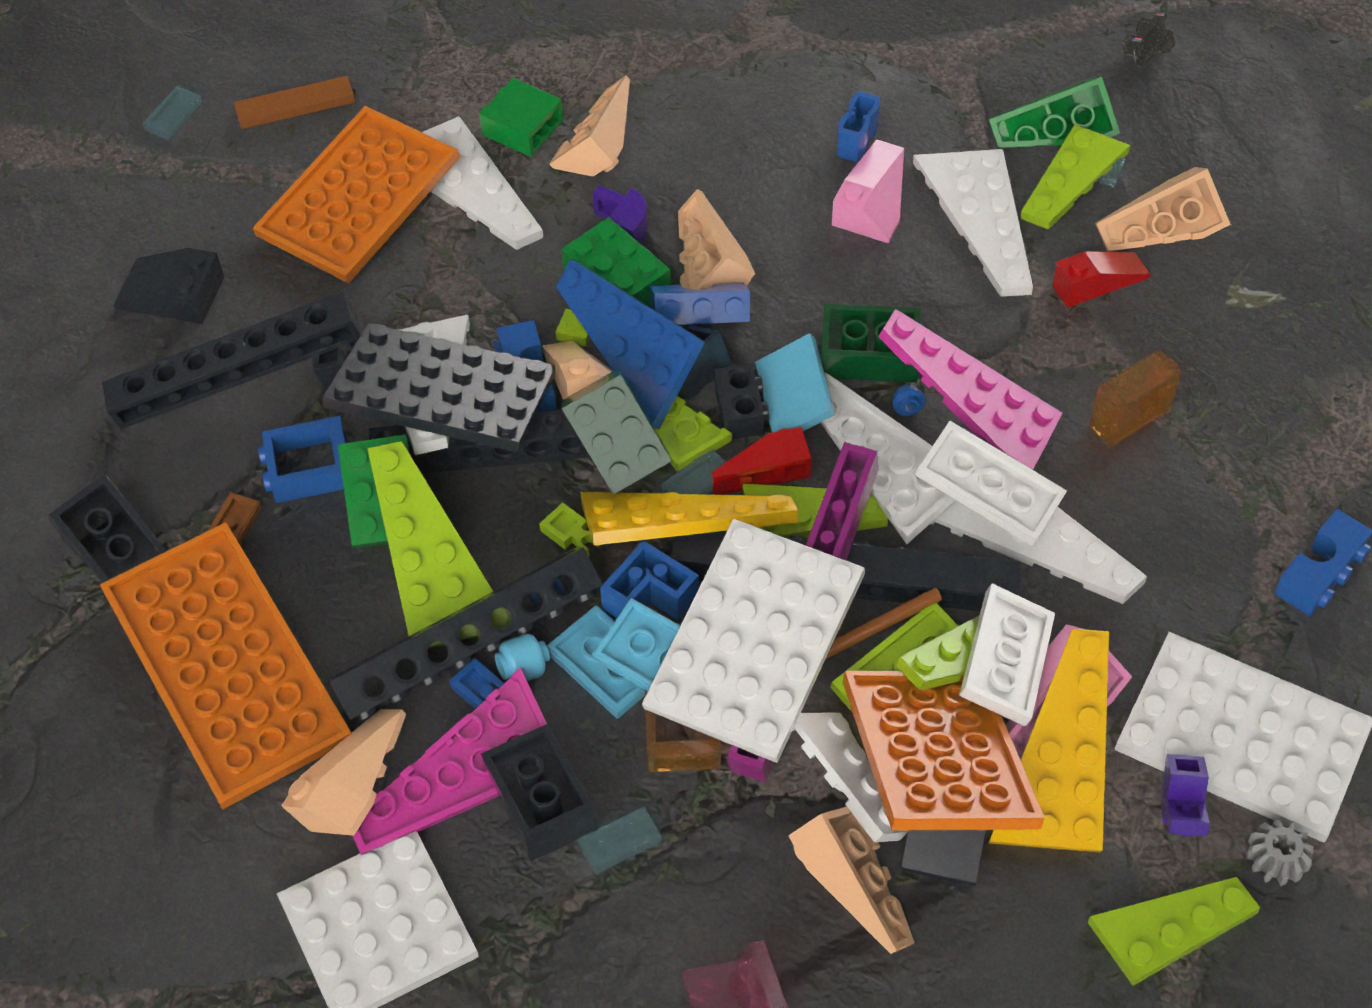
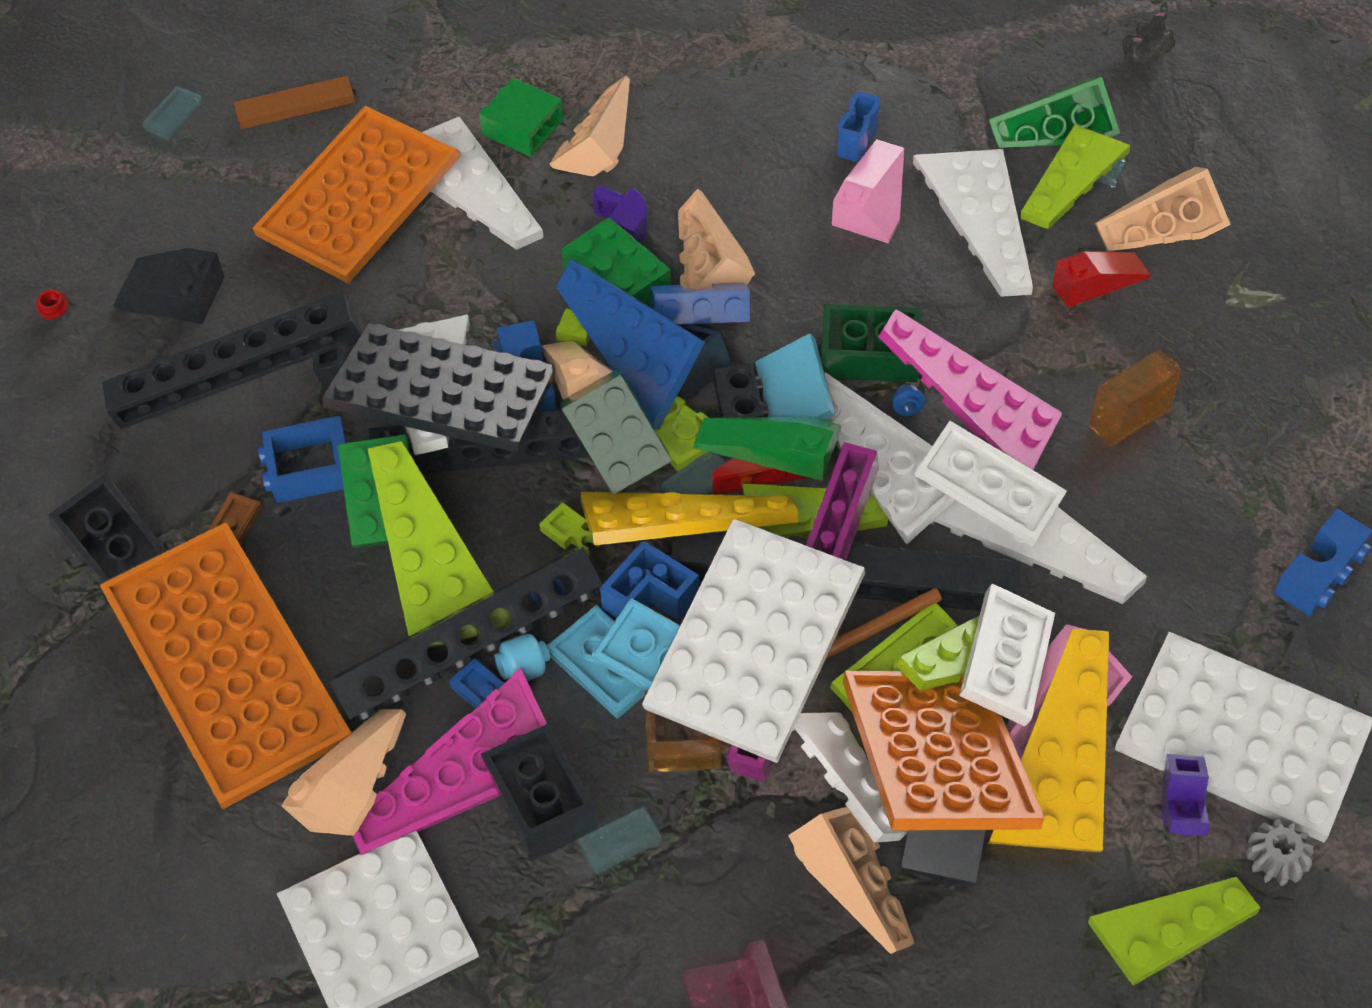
none -> red plate [36,289,69,319]
none -> green wedge [694,417,841,481]

